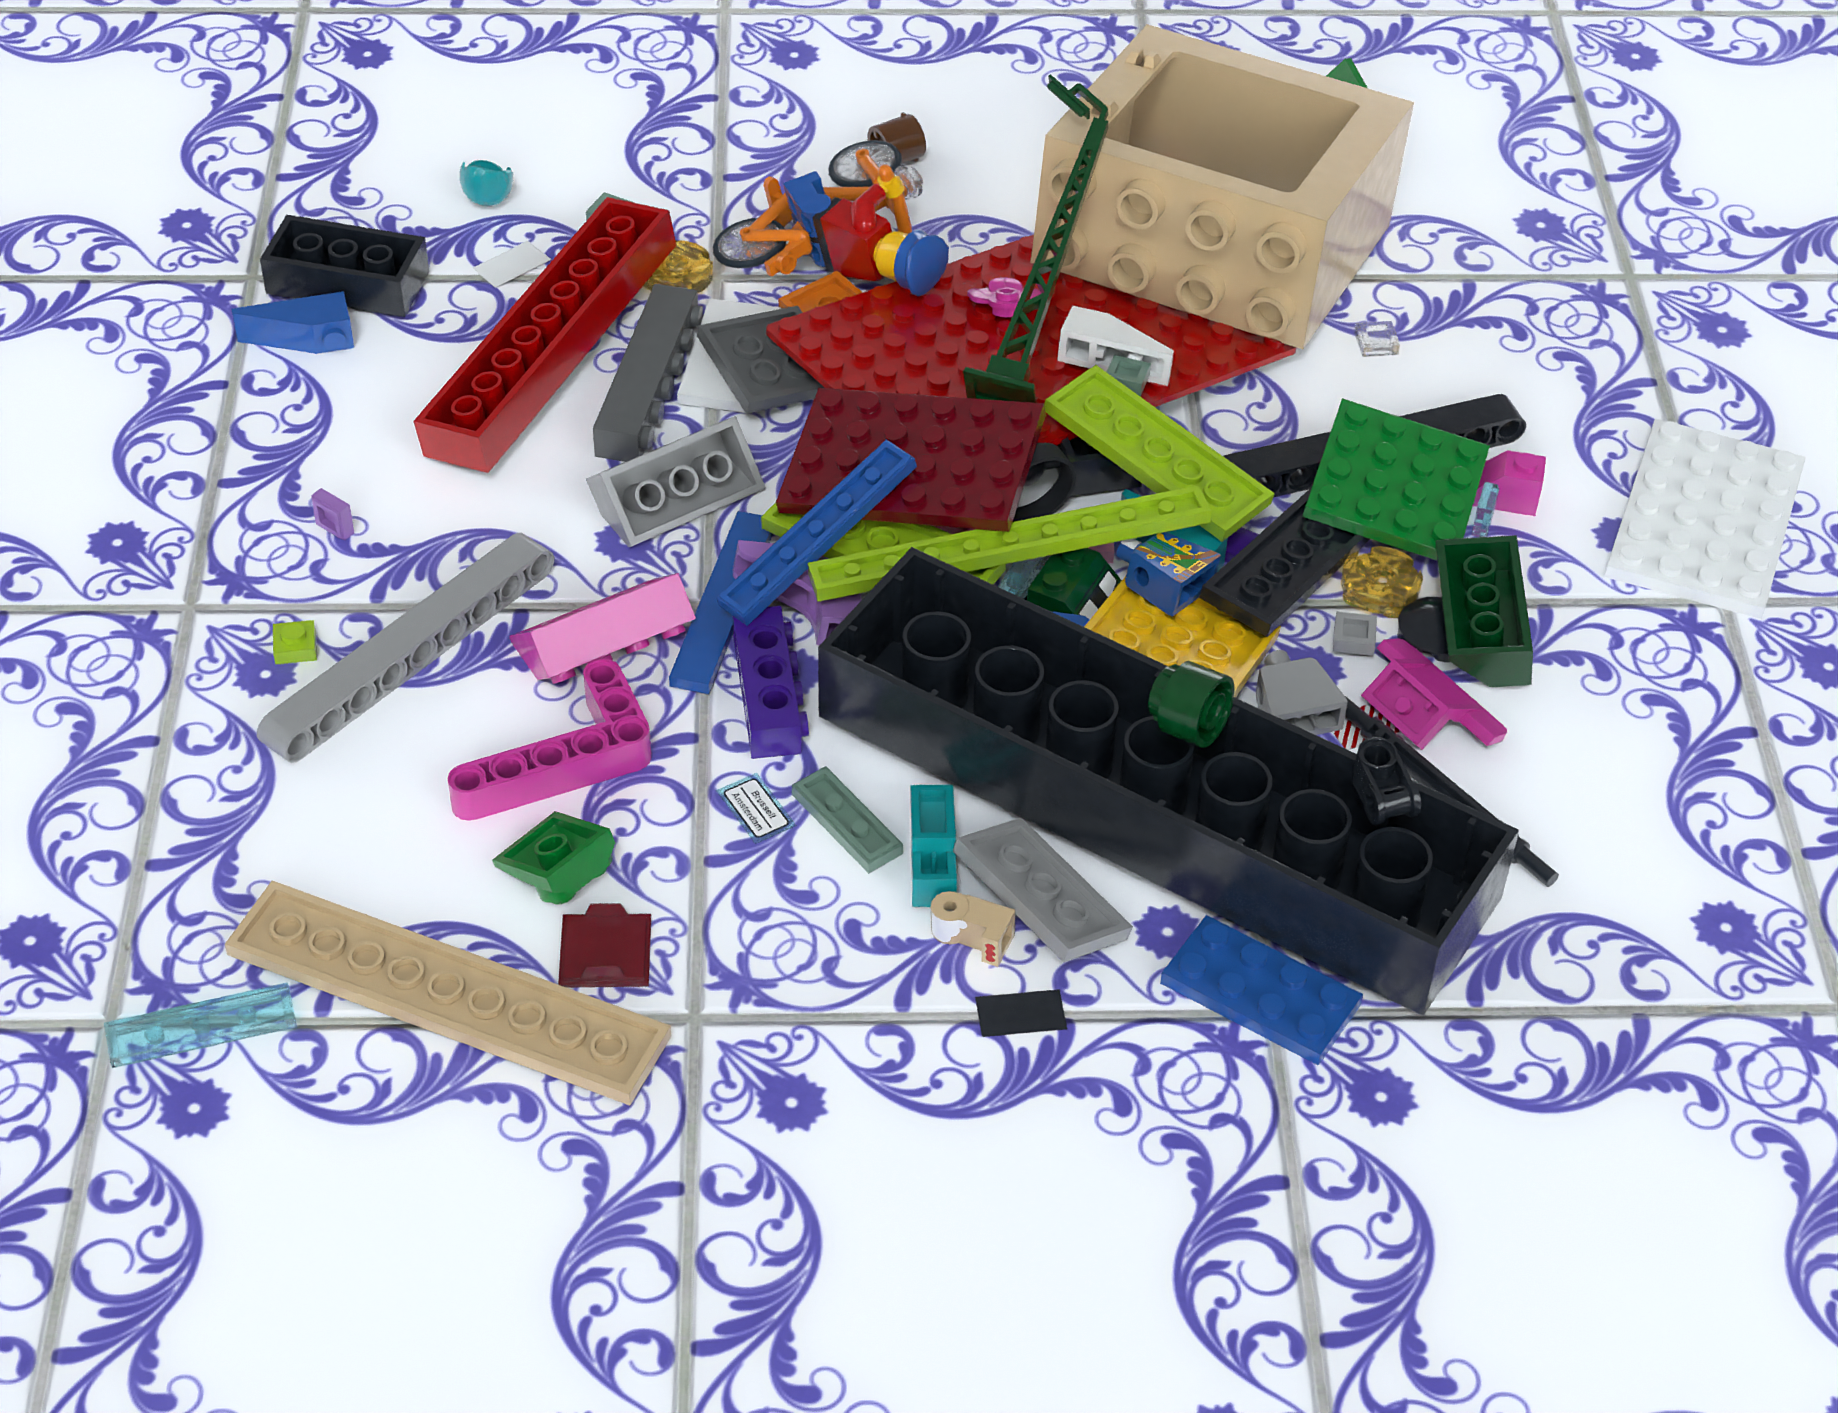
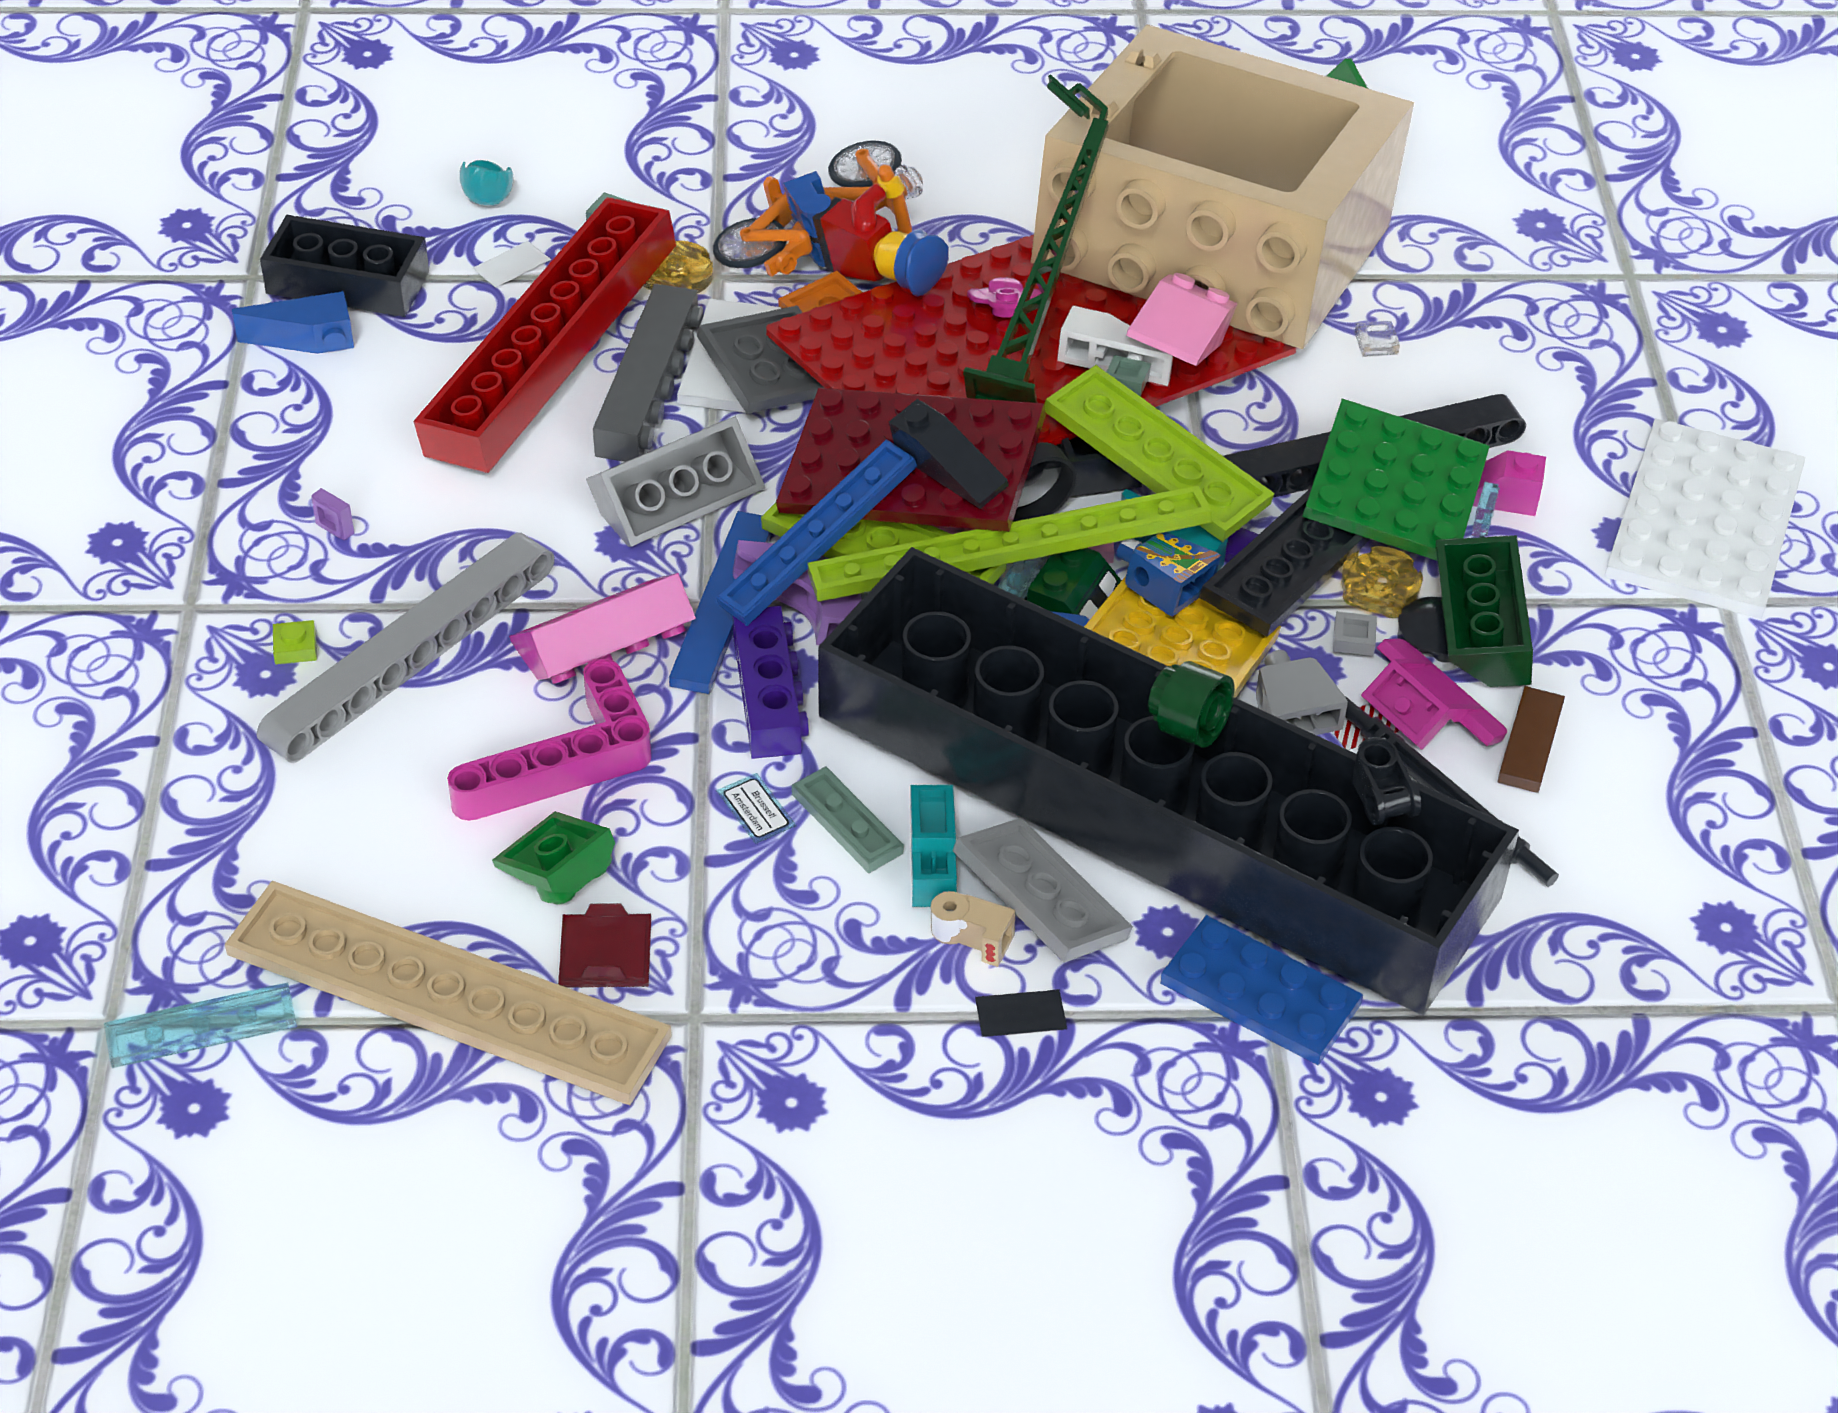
reddish brown piece [867,112,926,167] -> none
none -> black slope [889,398,1009,509]
none -> bright pink slope [1126,273,1238,366]
none -> reddish brown tile [1497,686,1565,793]

